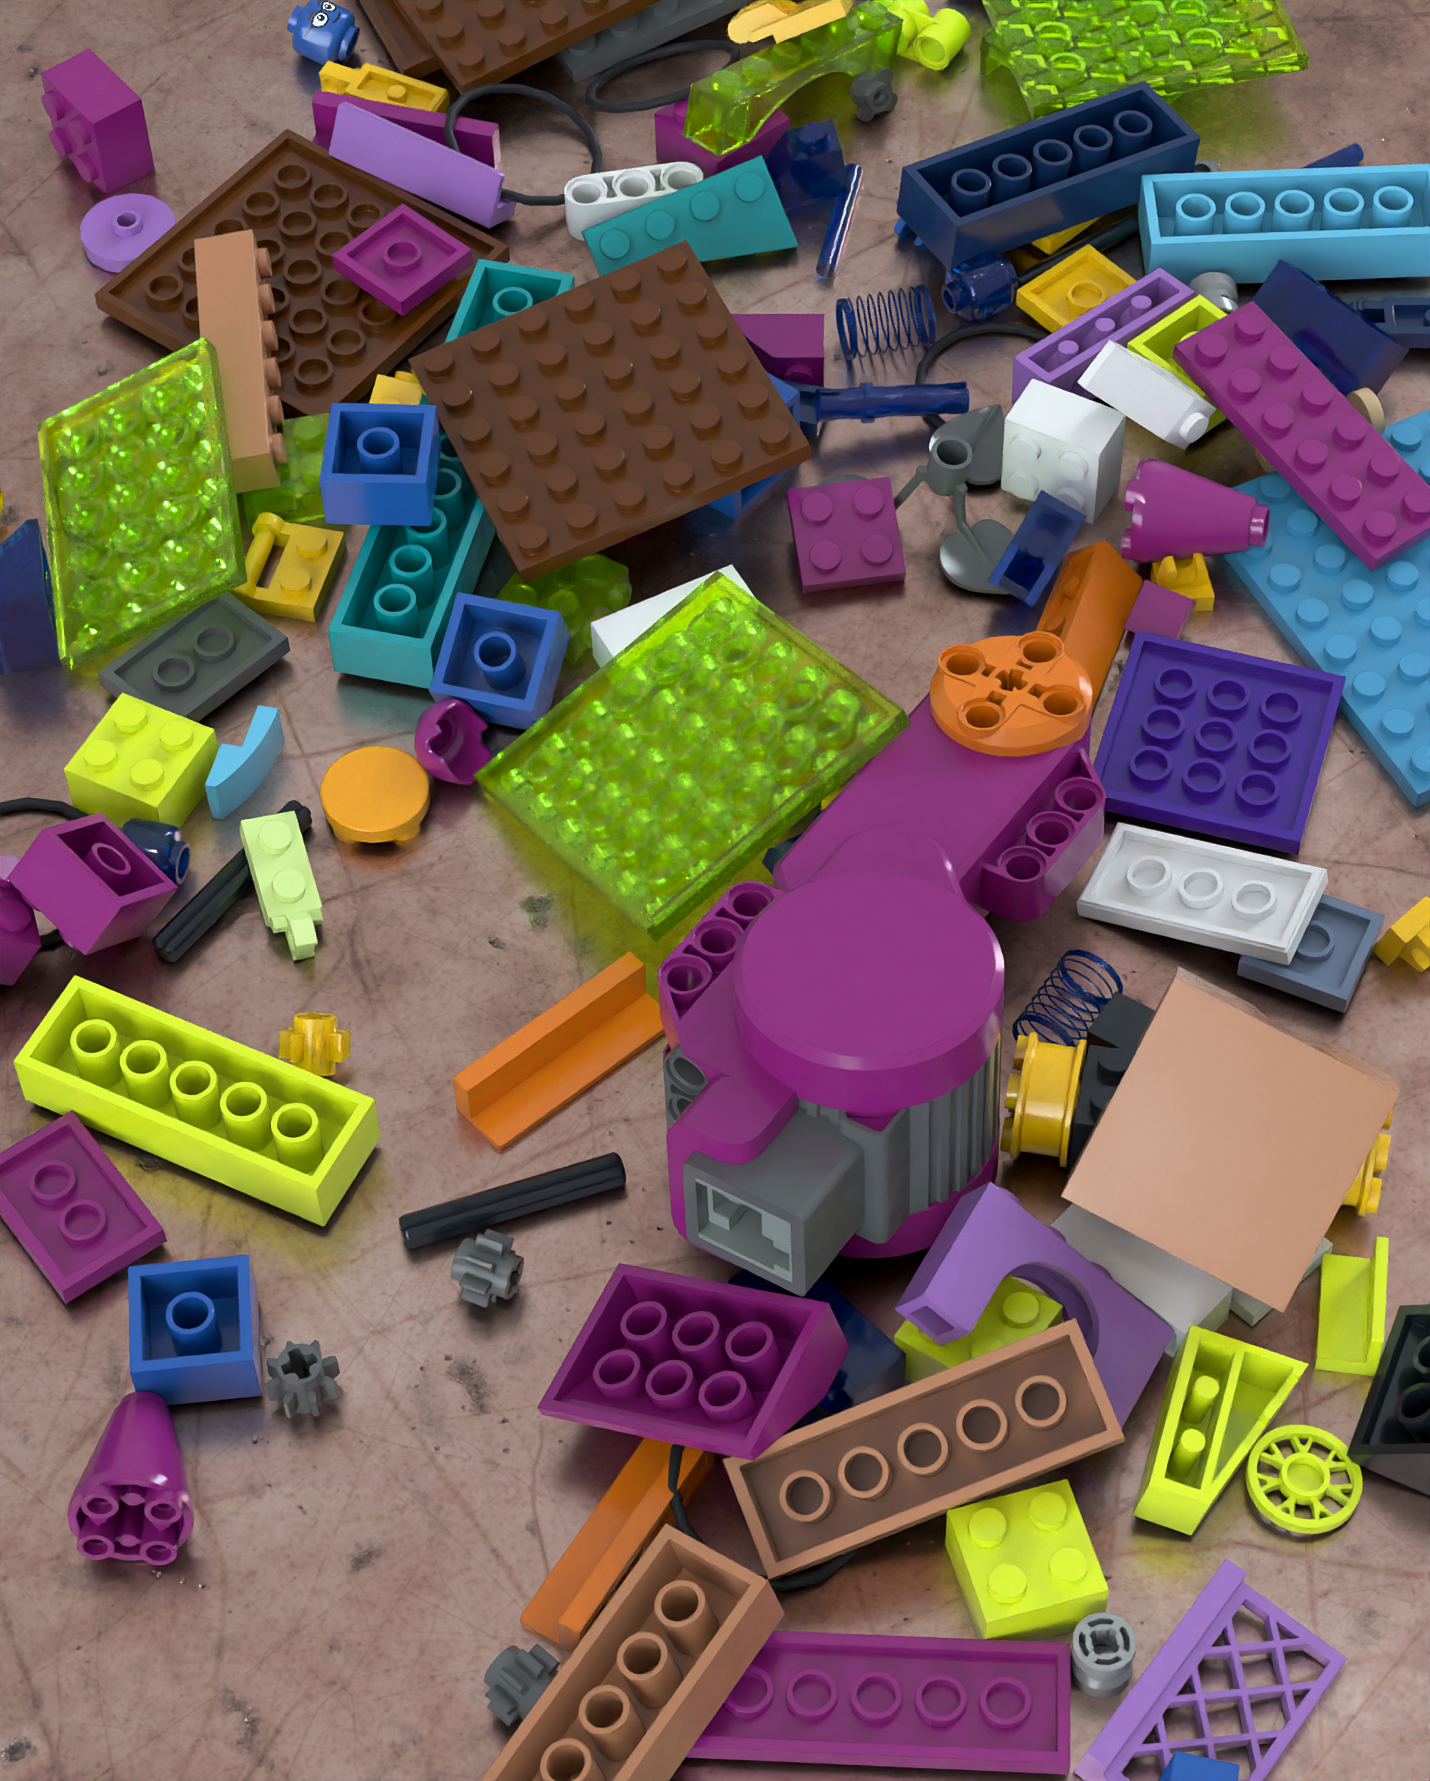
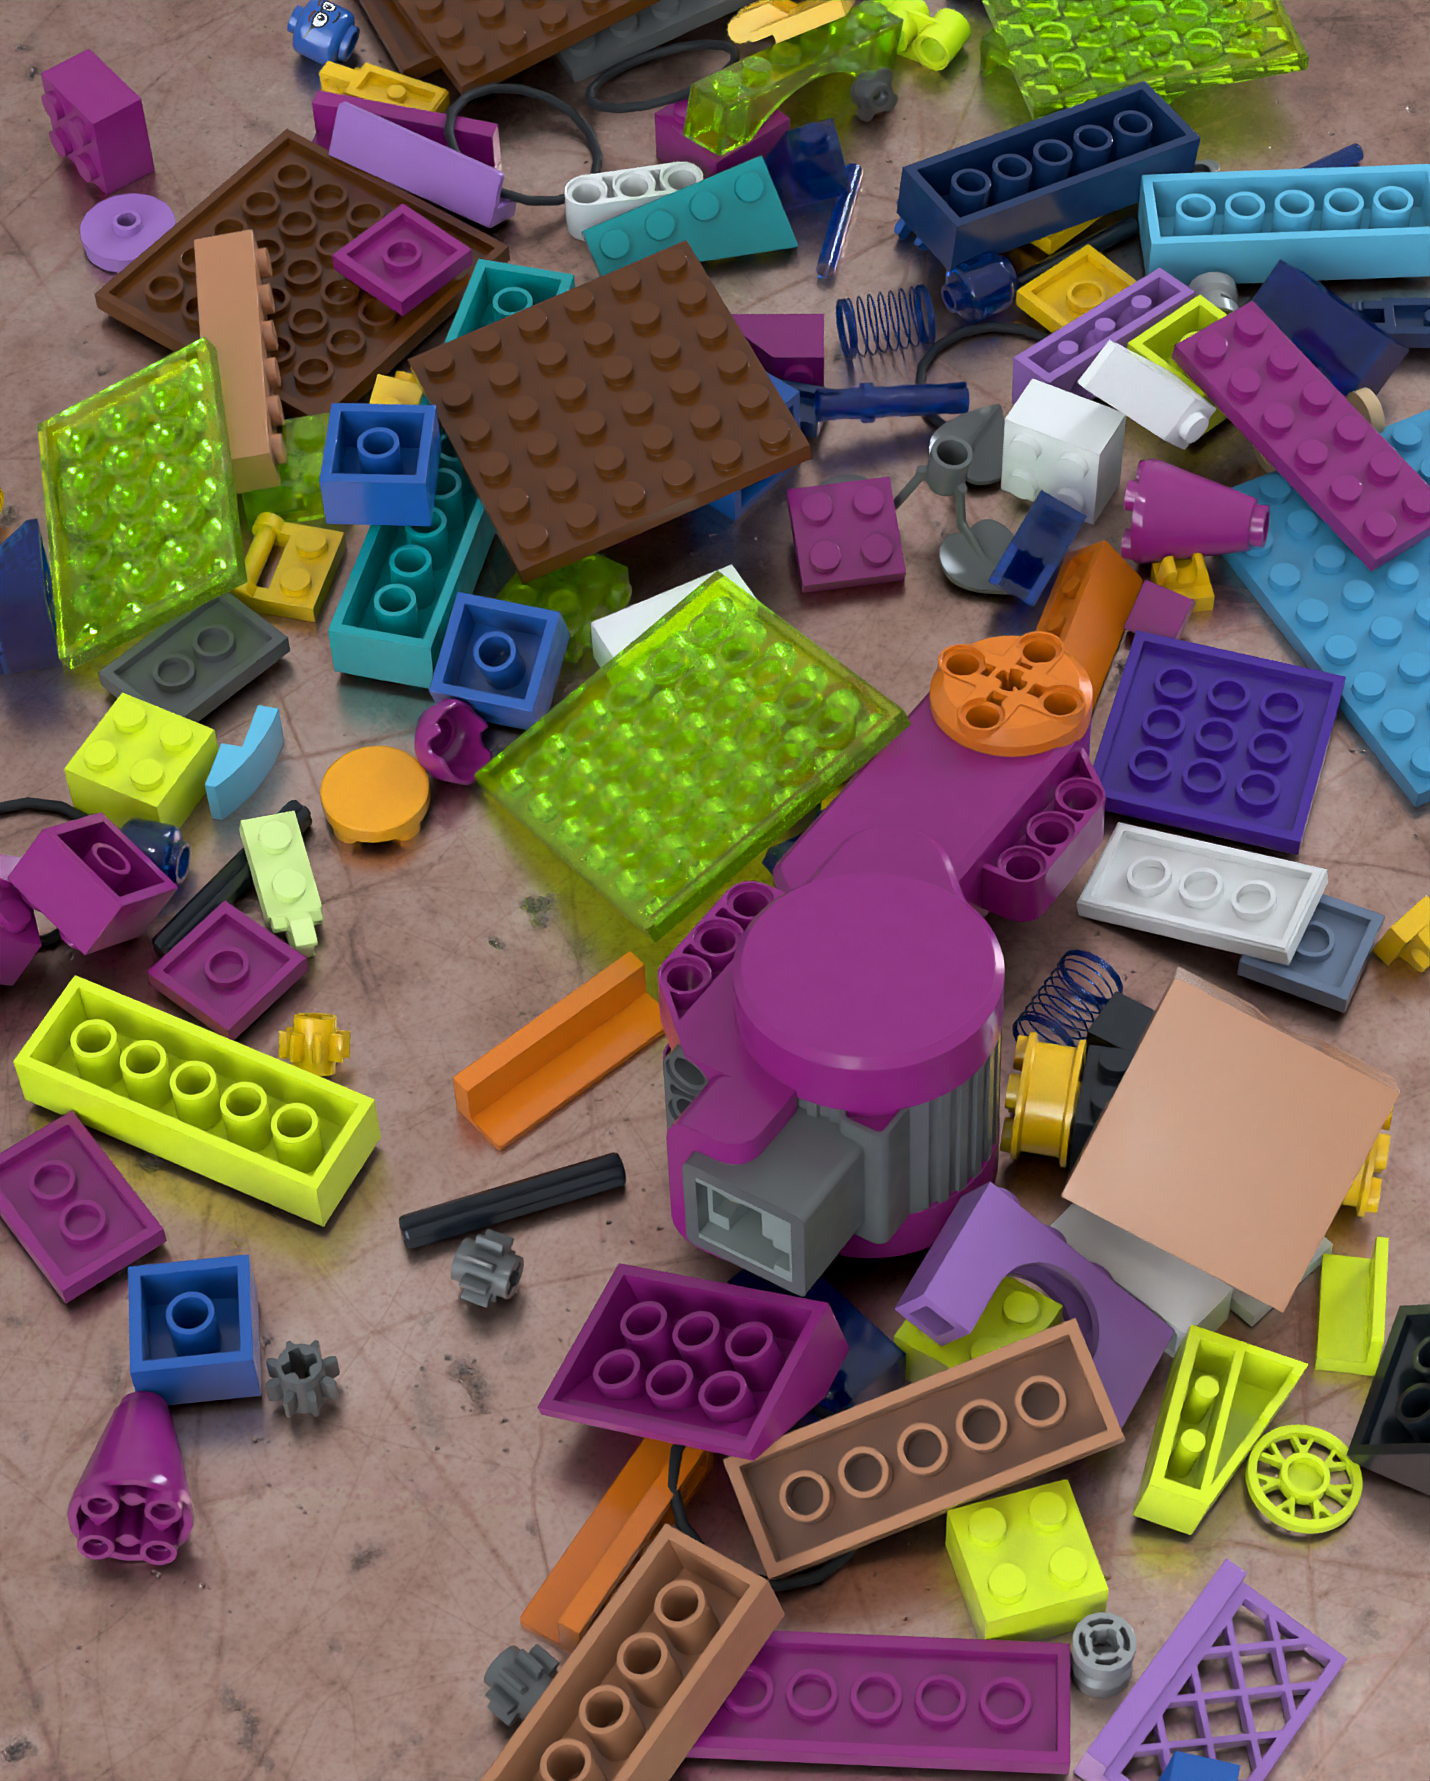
none -> magenta plate [147,901,308,1041]

